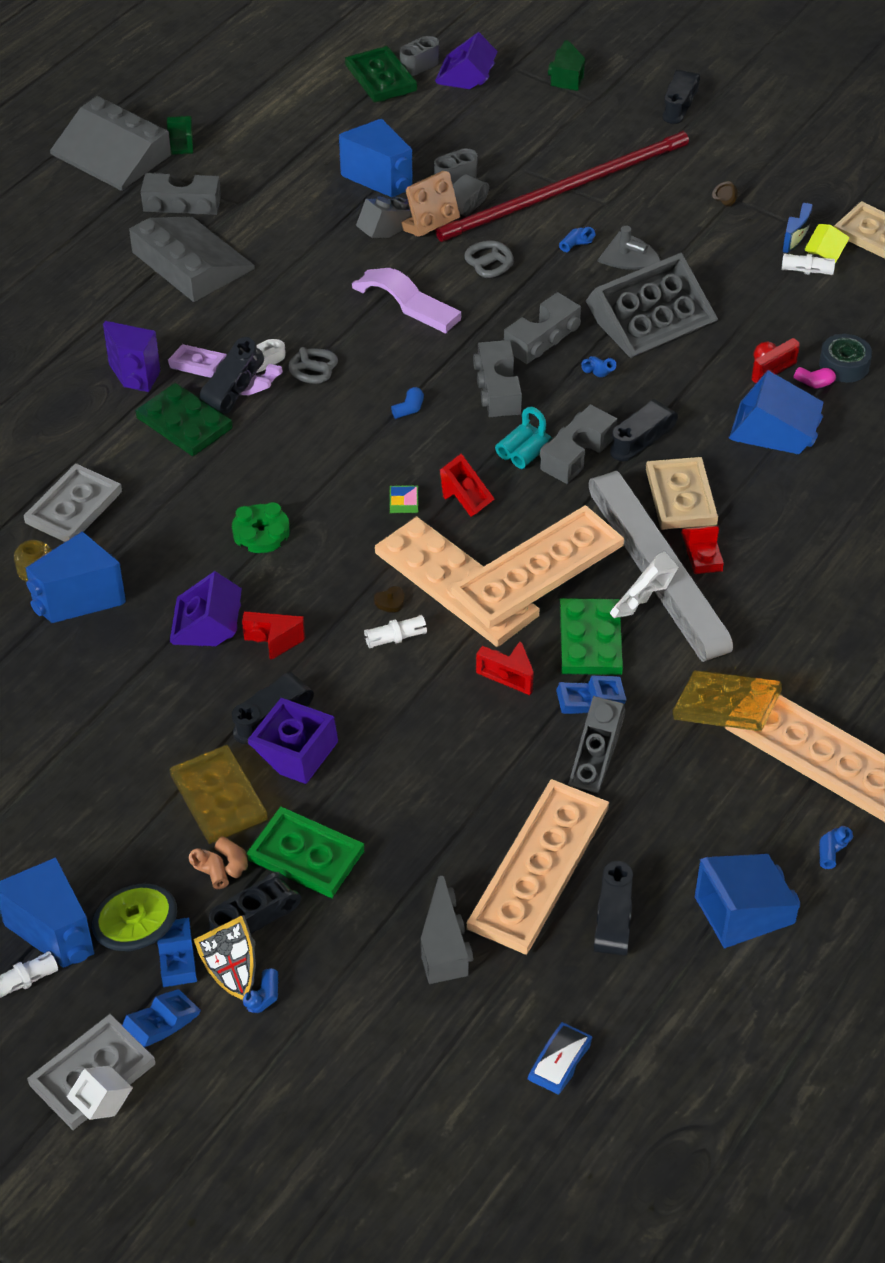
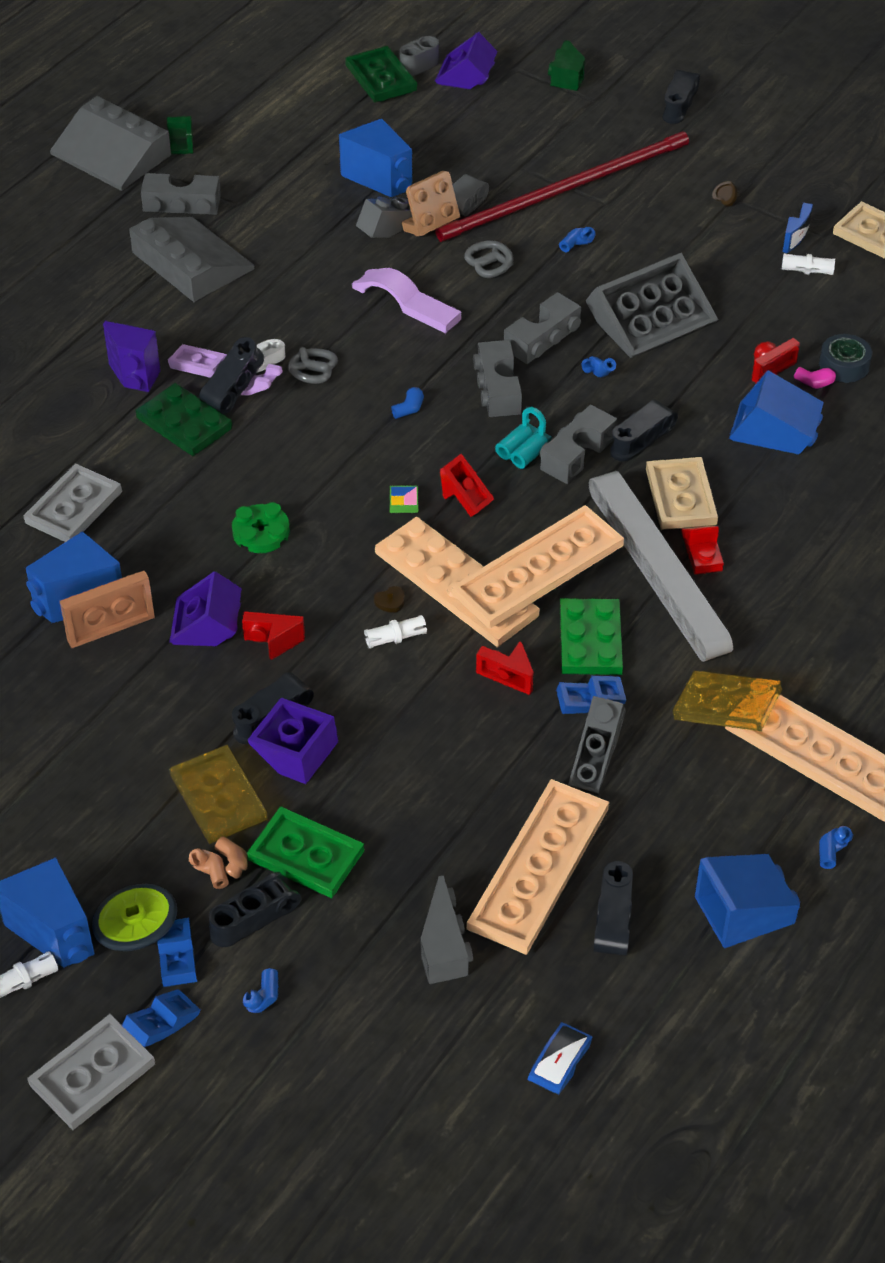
clear yellow head [14,540,52,582] -> none
white panel [67,1066,133,1120] -> none
shield [193,915,256,1000] -> none
dark grey beam [434,148,478,185] -> none
dark grey shield [597,226,660,270] -> none
white slope [610,551,679,618] -> none
neon yellow panel [805,224,850,263] -> none
none -> nougat plate [60,571,155,648]

